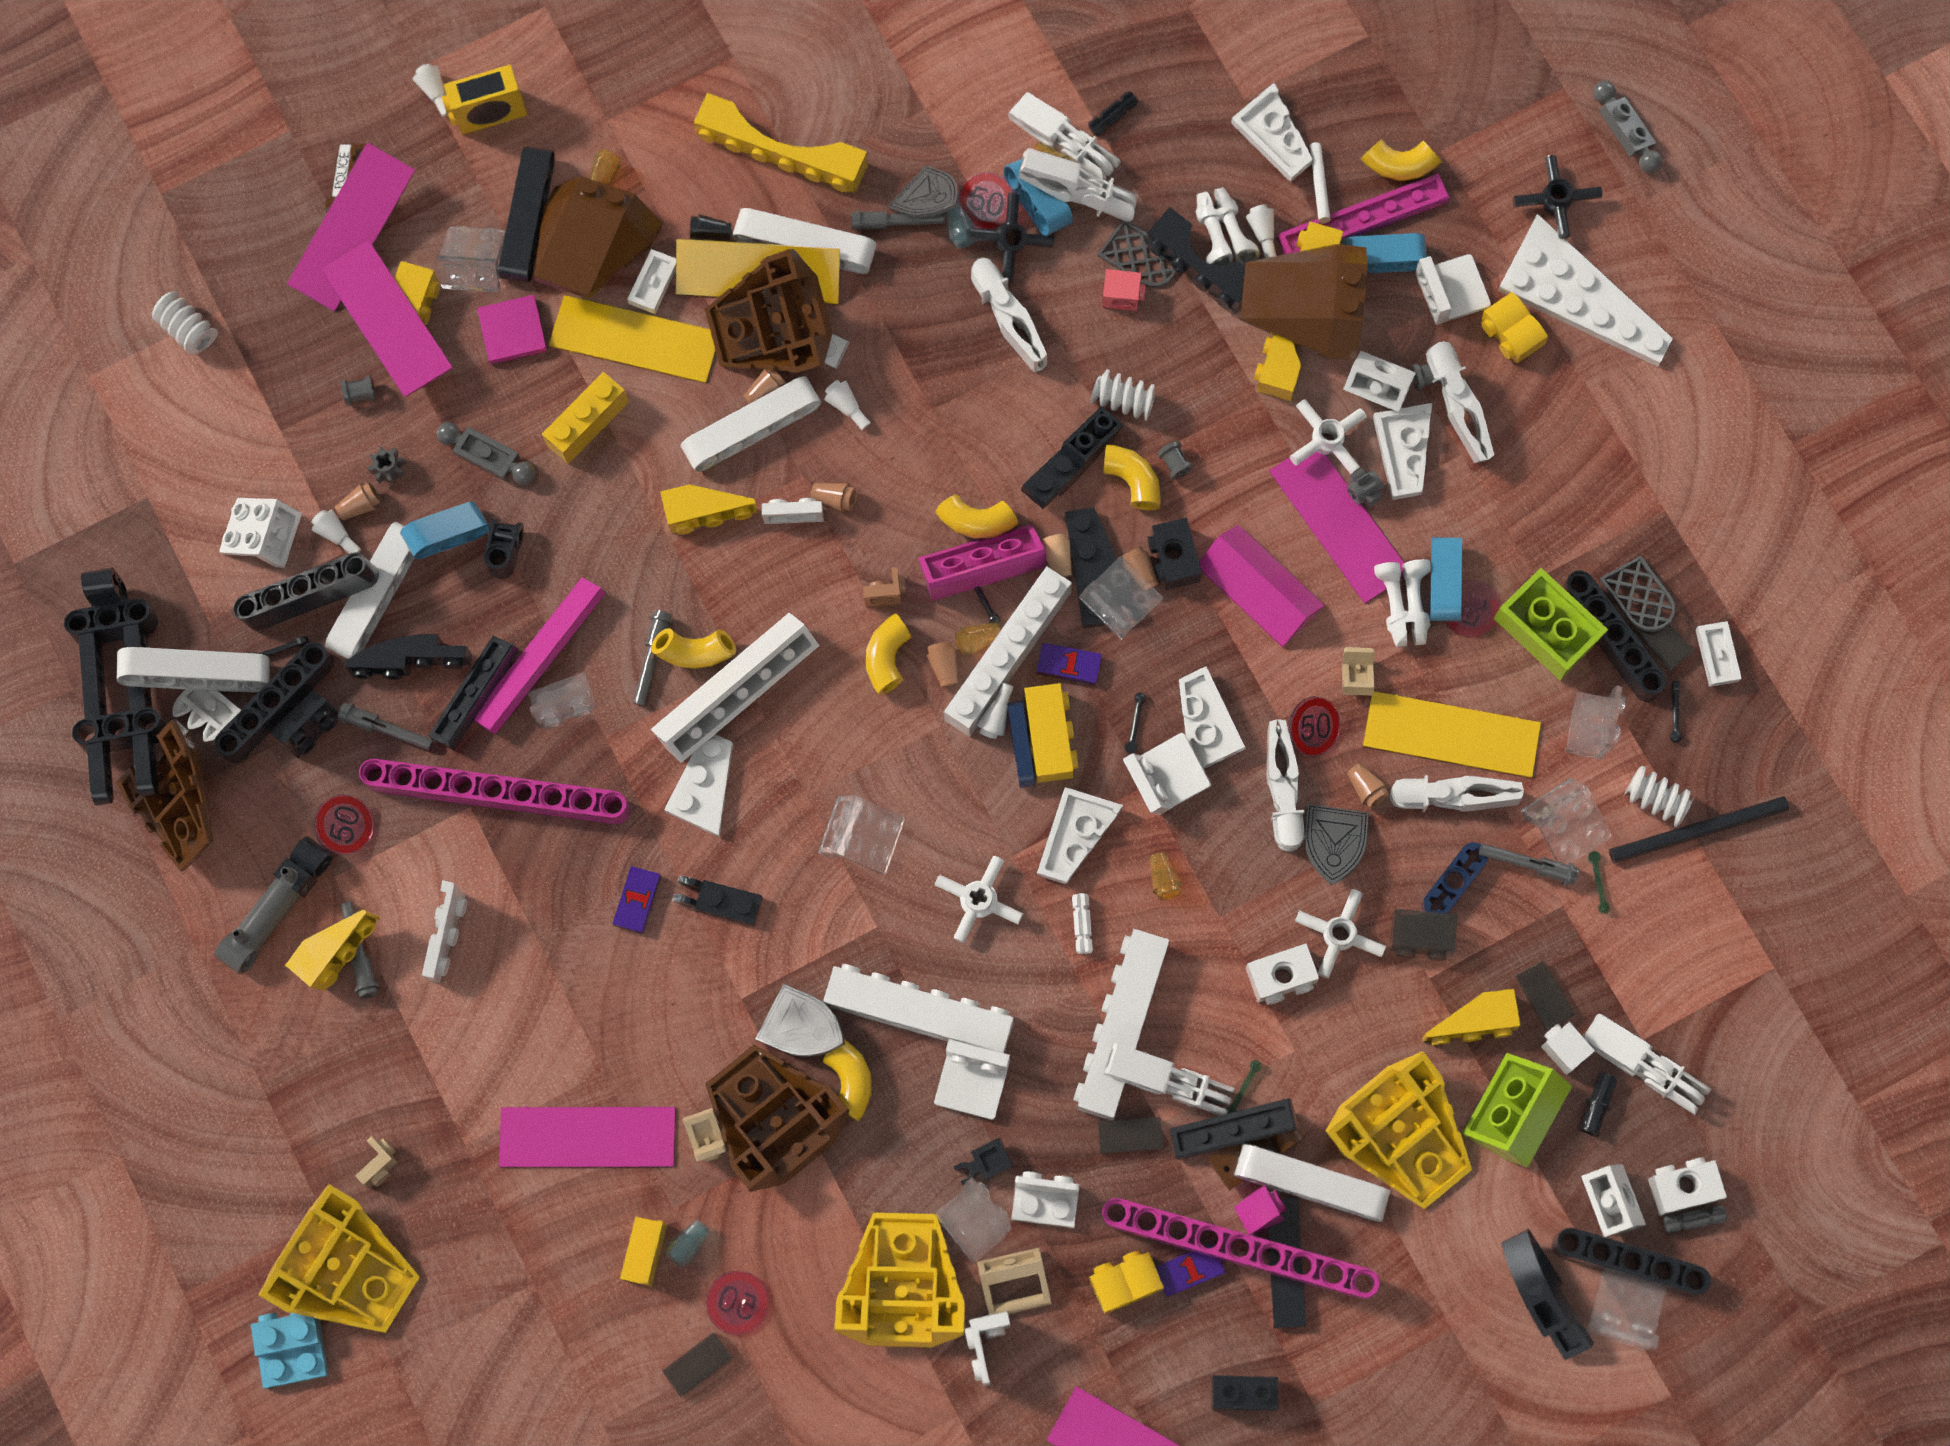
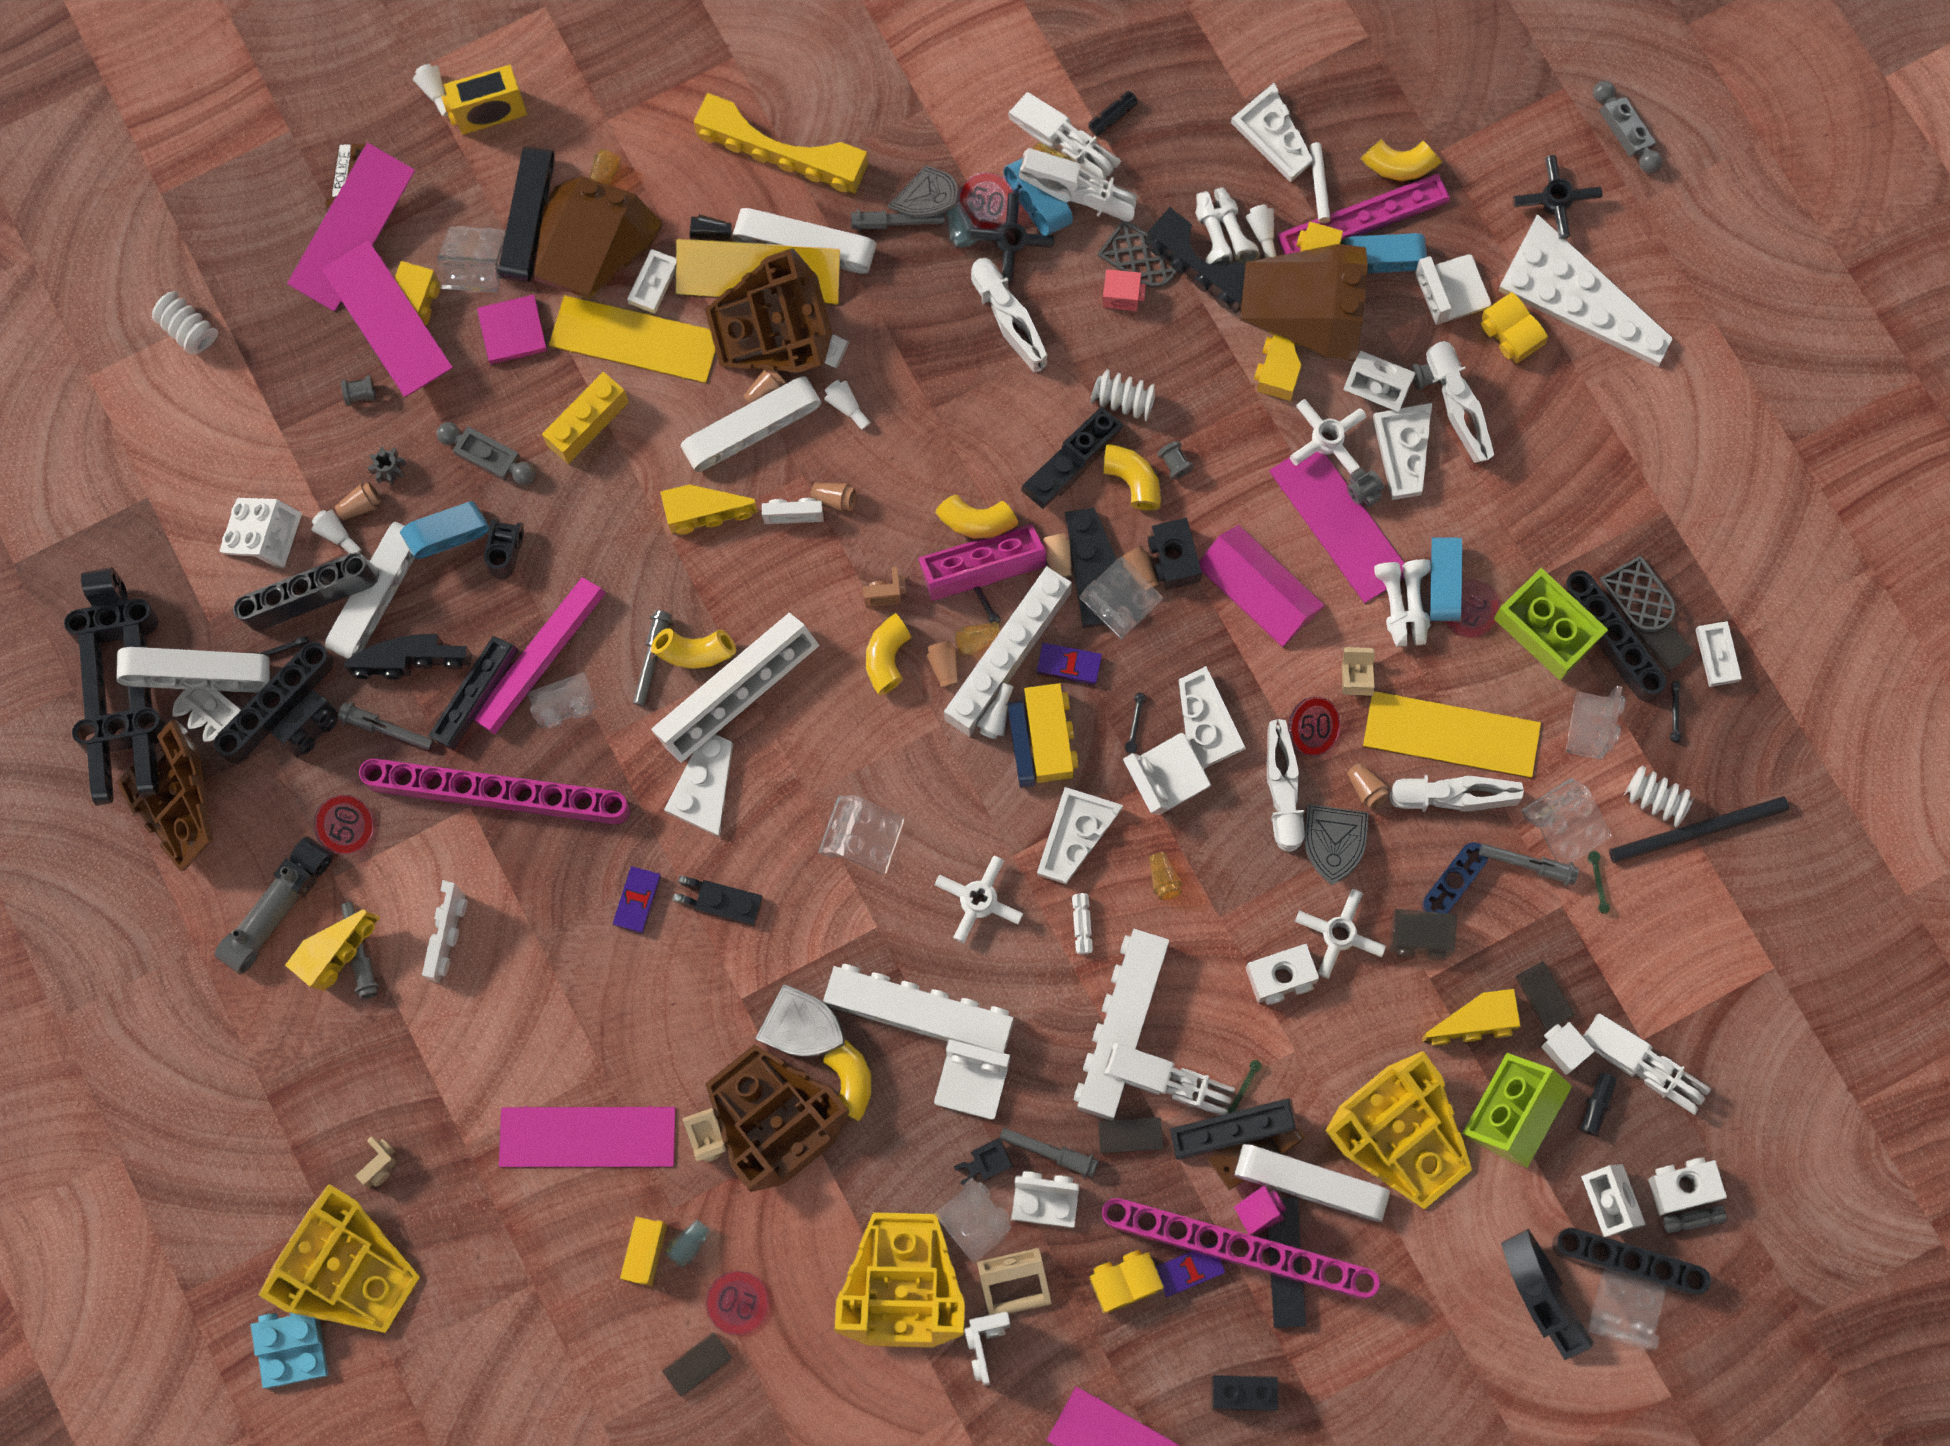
none -> dark grey pin [1000,1128,1099,1178]

